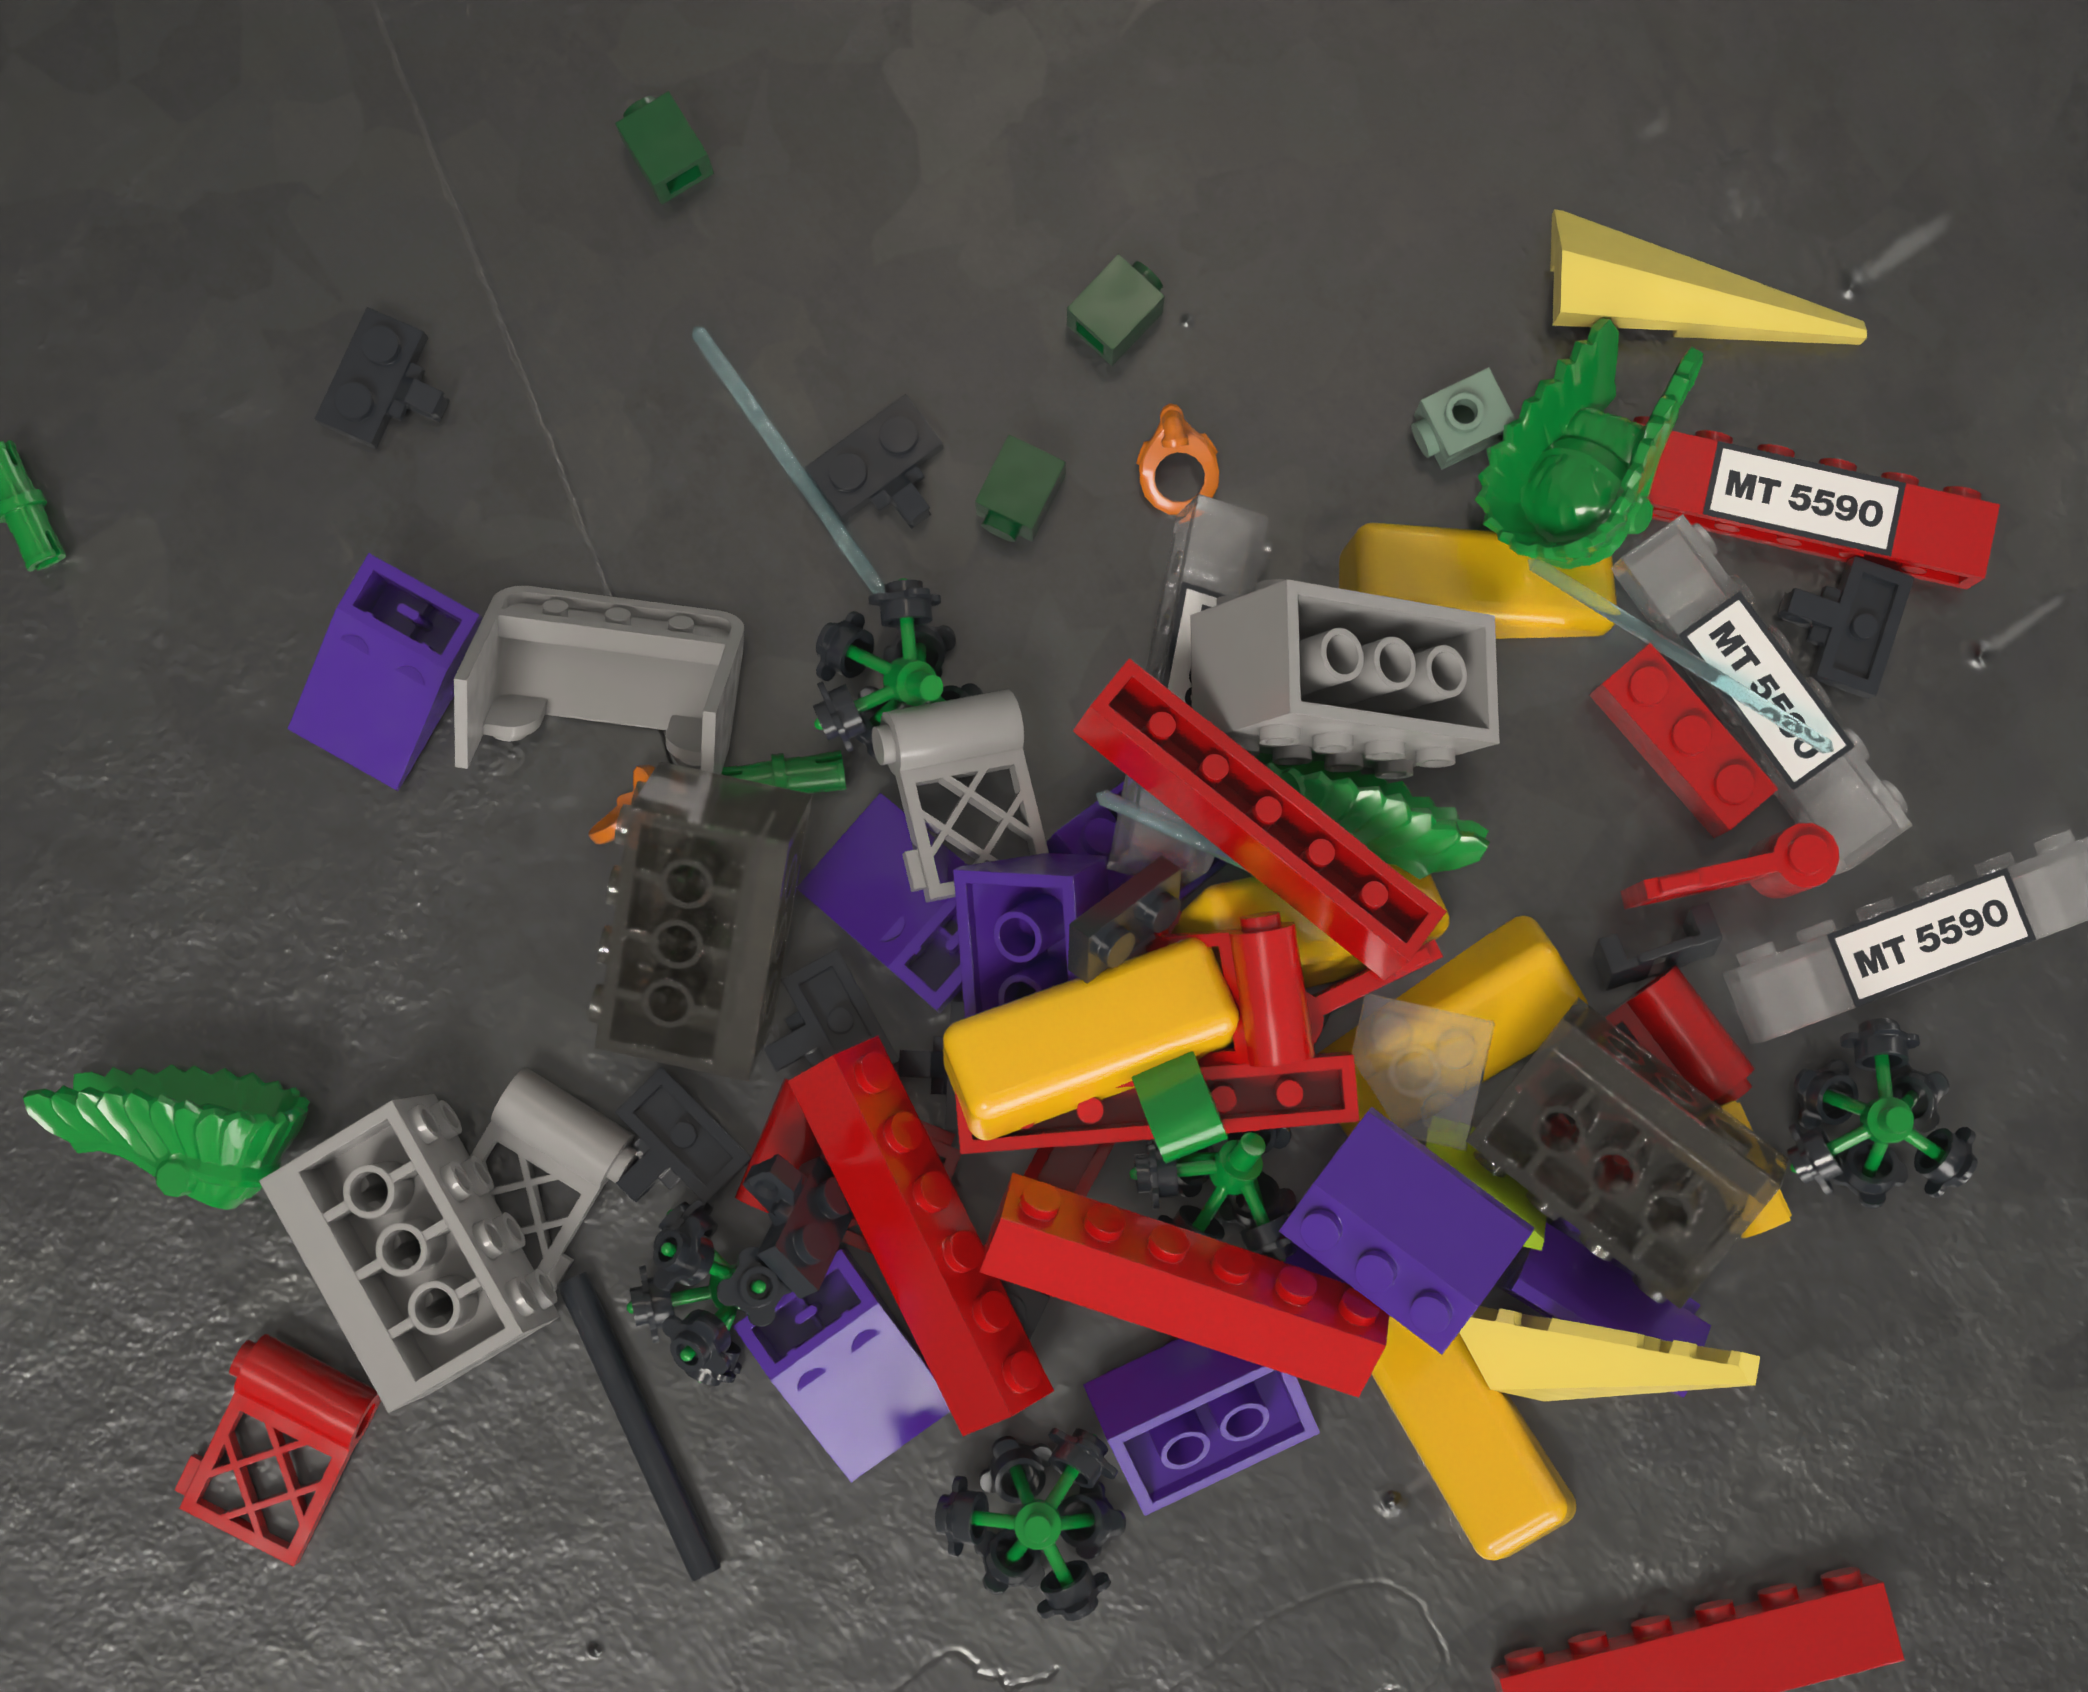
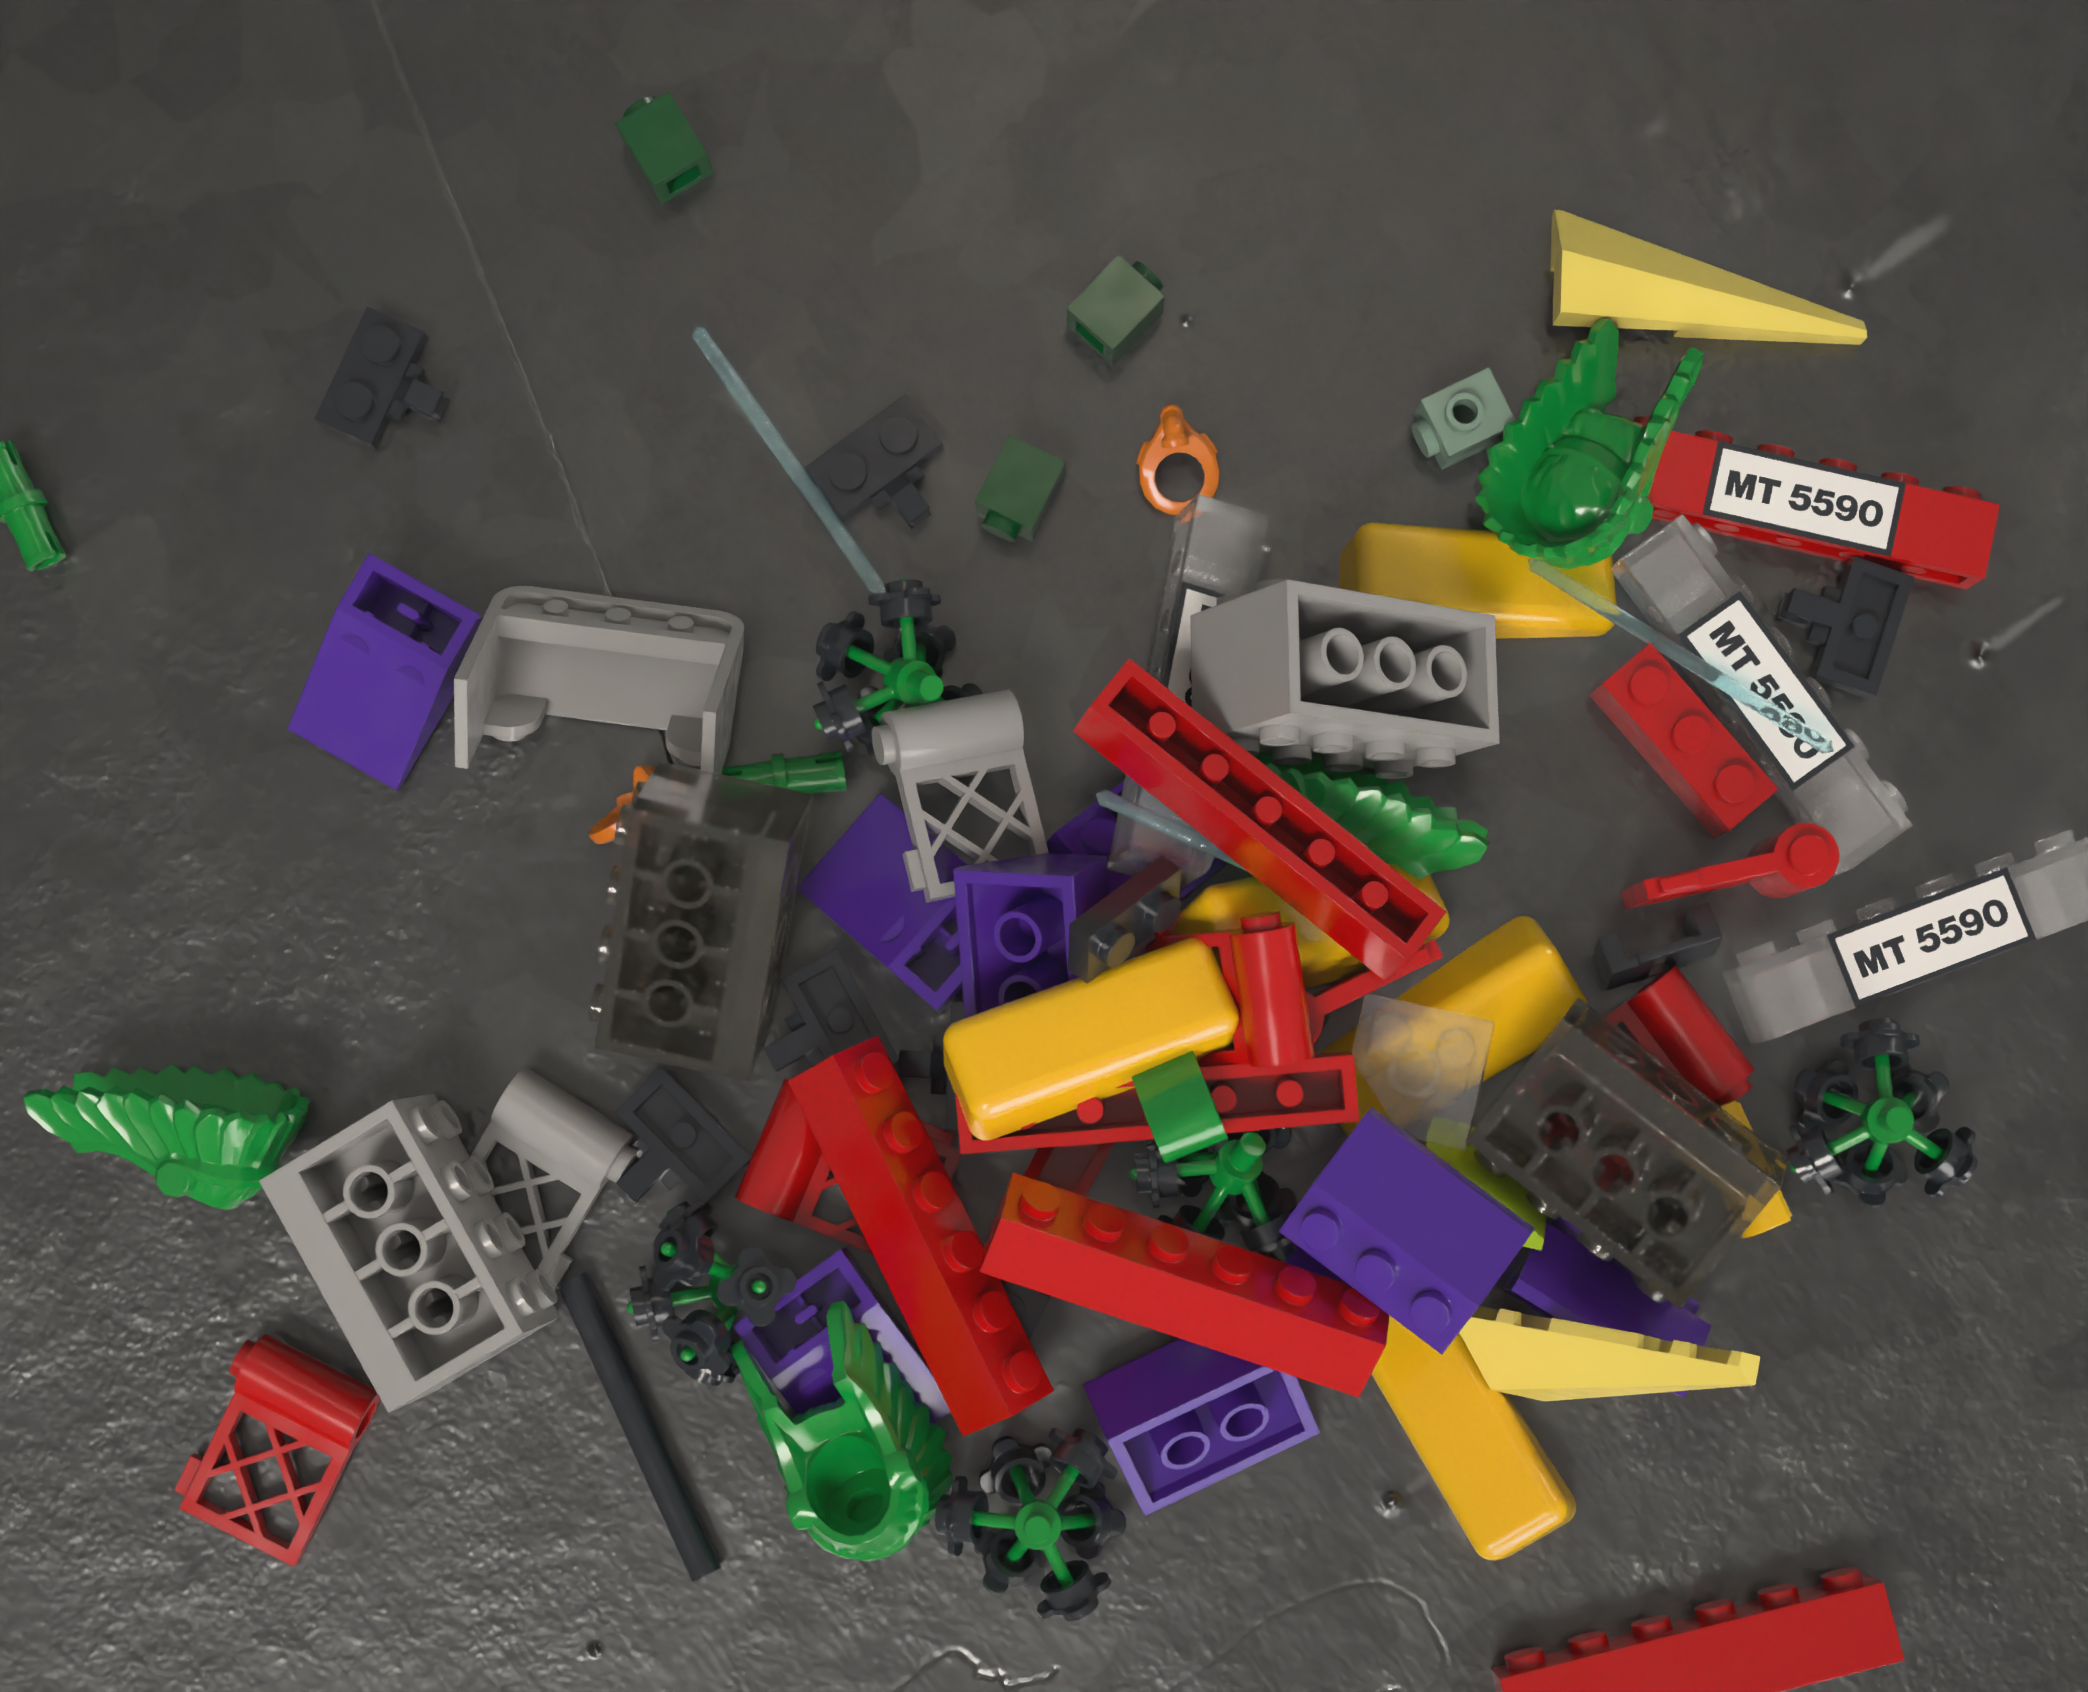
black hinge [742,1154,853,1299] -> none
none -> green piece [729,1301,953,1561]

